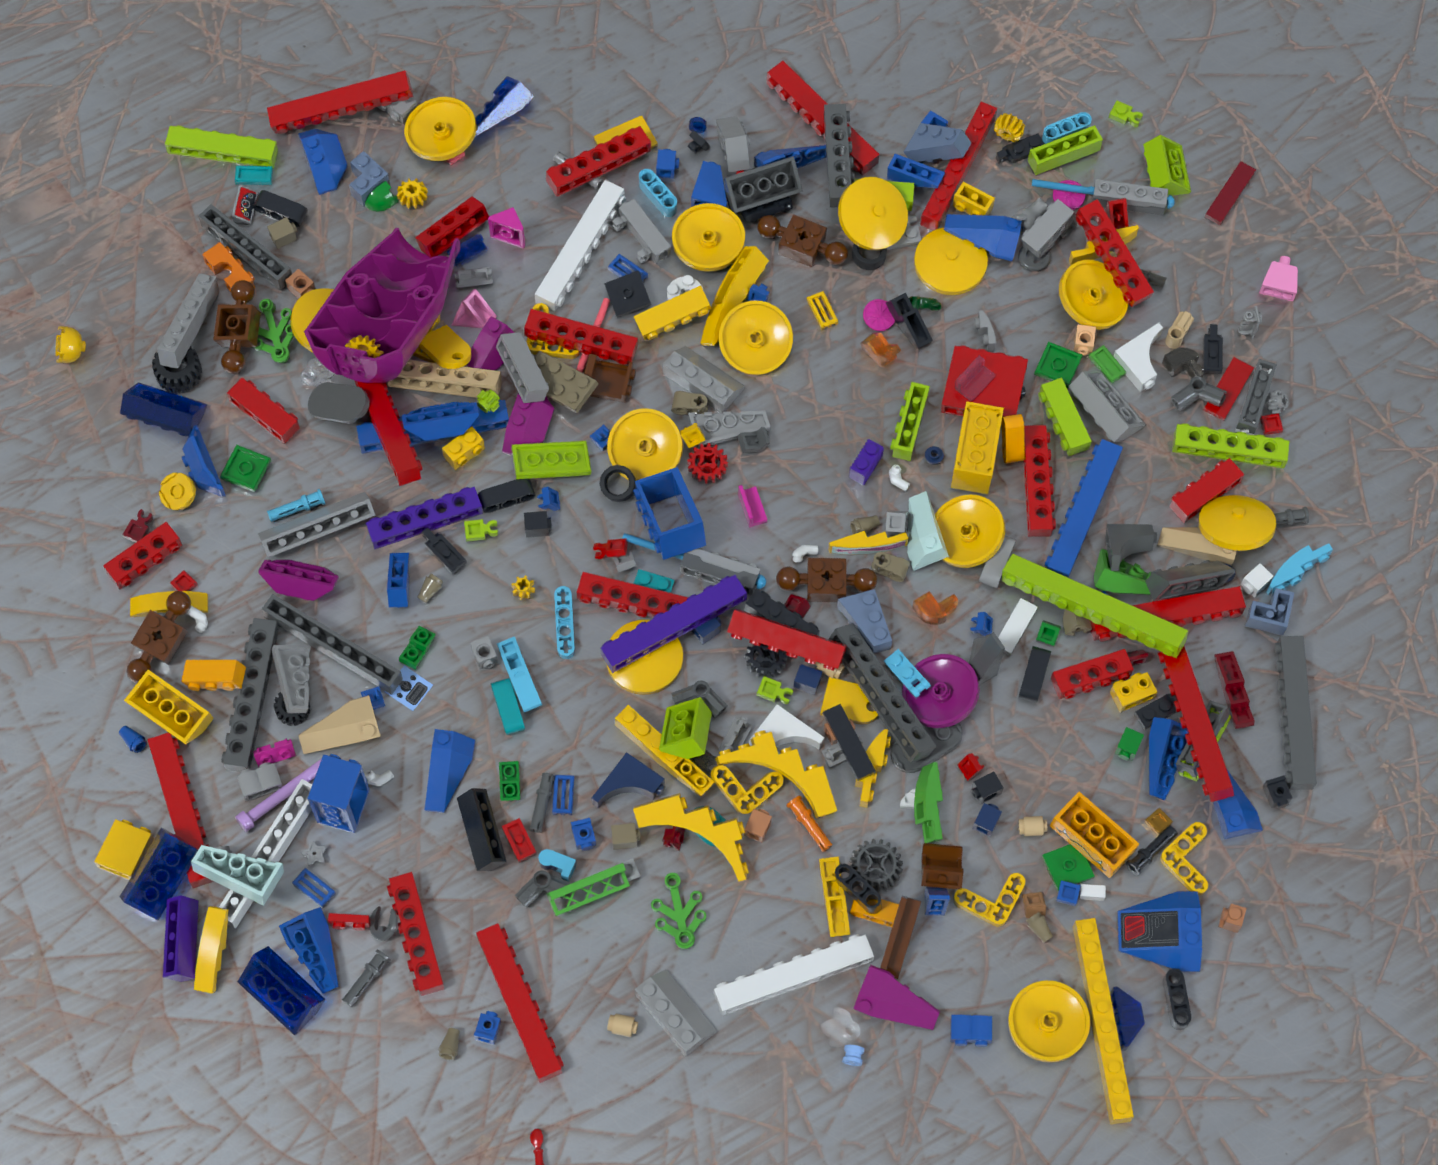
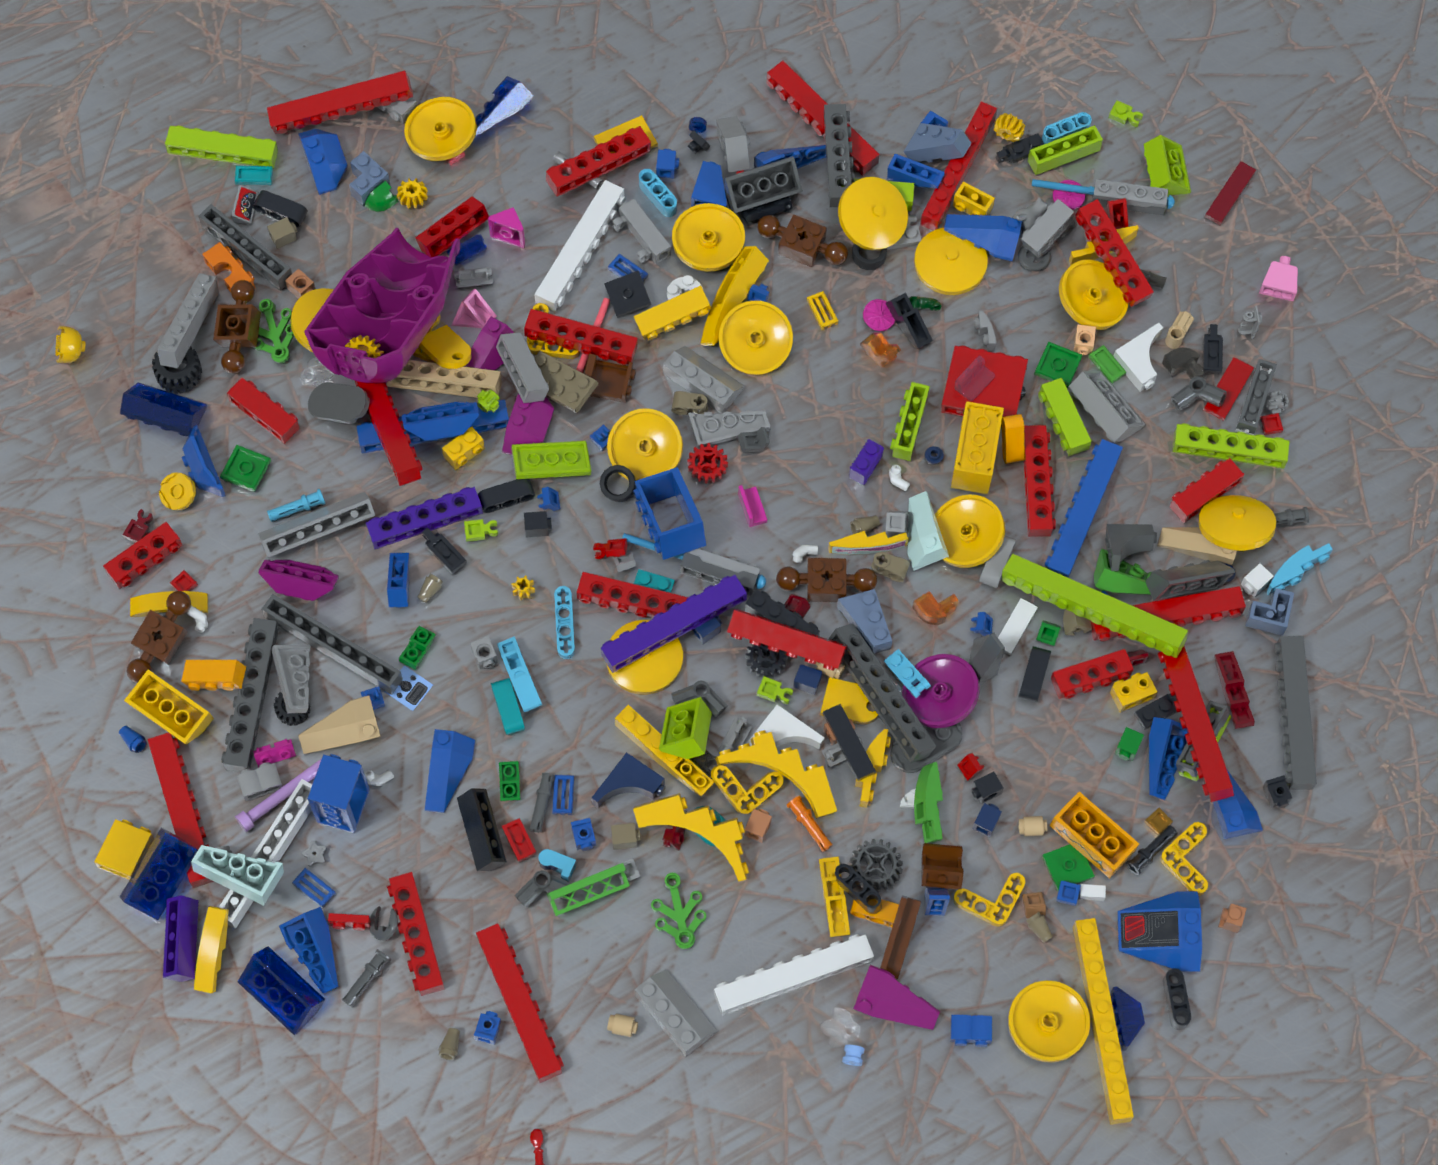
yellow tile [680,423,705,448] -> none

